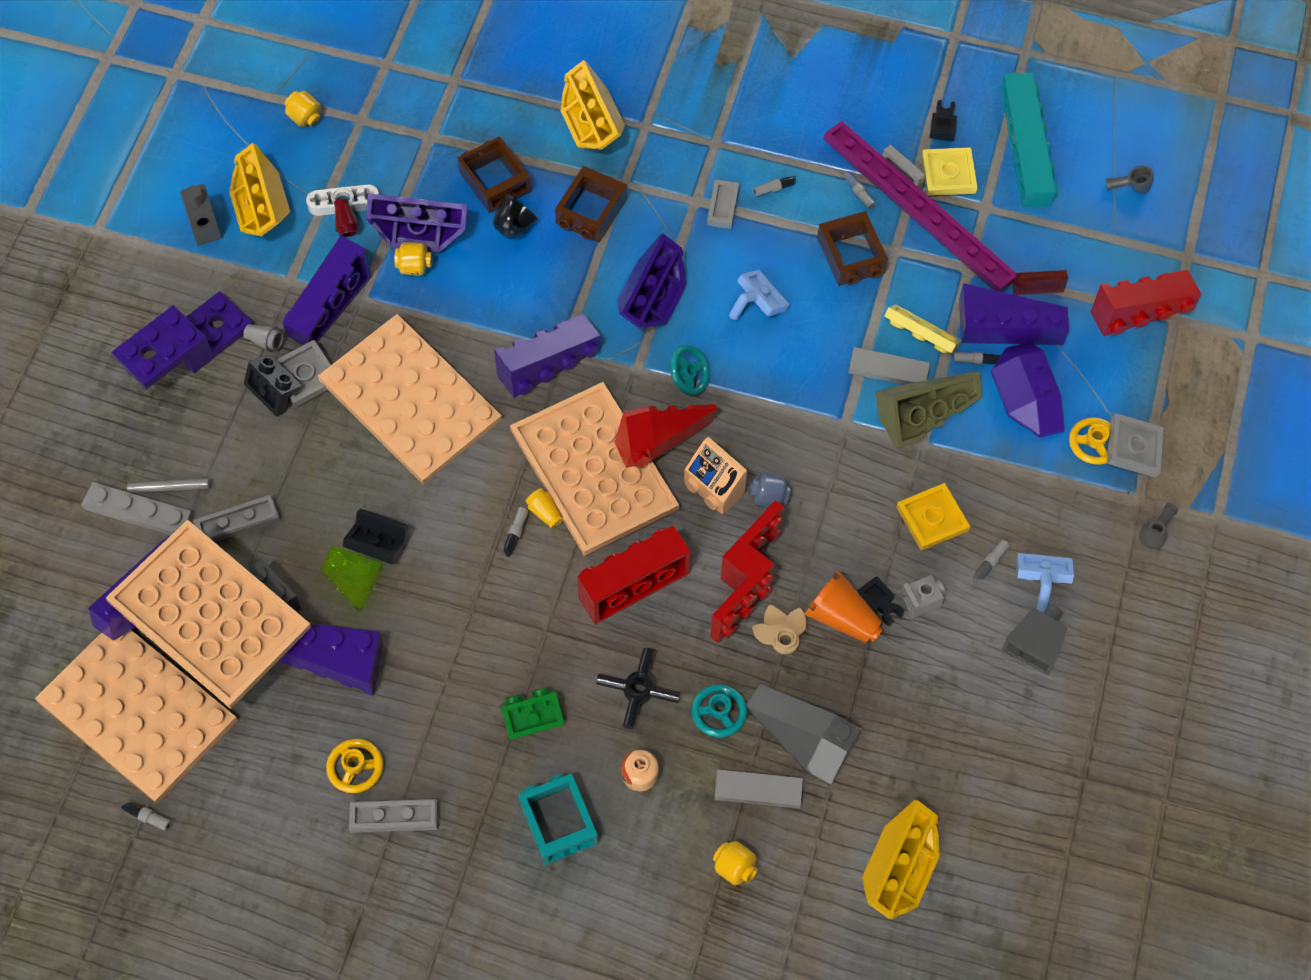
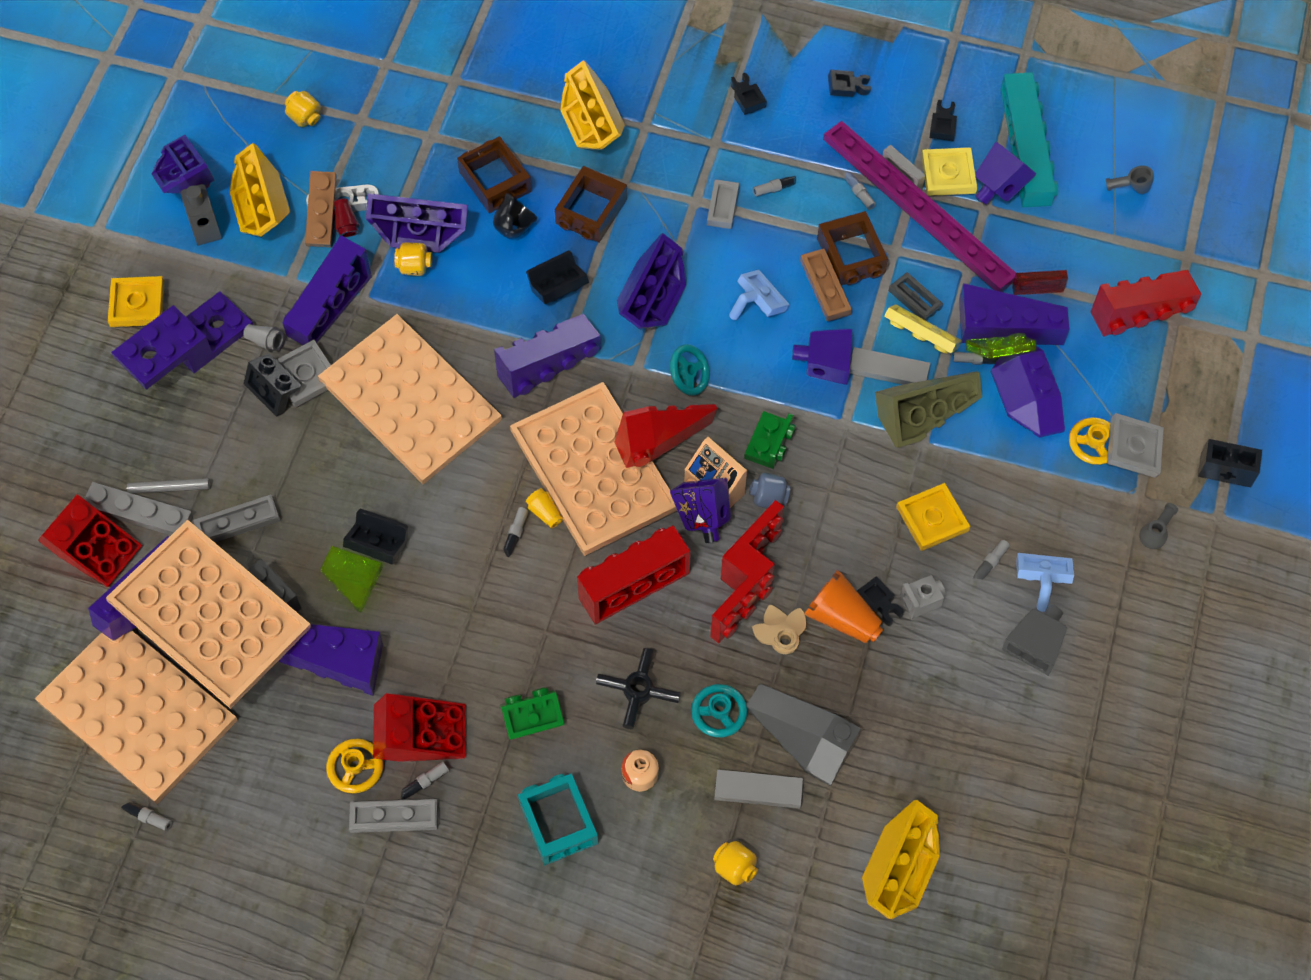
none -> red slope [38,494,142,587]
none -> yellow plate [108,276,164,327]
none -> dark purple wedge [152,135,215,193]
none -> medium nougat plate [305,171,337,247]
none -> red slope [373,693,466,762]
none -> light grey piece [401,762,449,800]
none -> black bracket [526,250,589,304]
none -> dark purple torso [670,478,731,543]
none -> black plate [731,73,767,115]
none -> green bracket [744,411,796,469]
none -> dark purple torso [792,329,852,385]
none -> medium nougat plate [800,249,852,322]
none -> black plate [828,70,871,97]
none -> dark grey tile [888,272,943,321]
none -> clear neon green wing [966,333,1036,359]
none -> dark purple torso [975,142,1036,205]
none -> black brick [1198,439,1262,487]

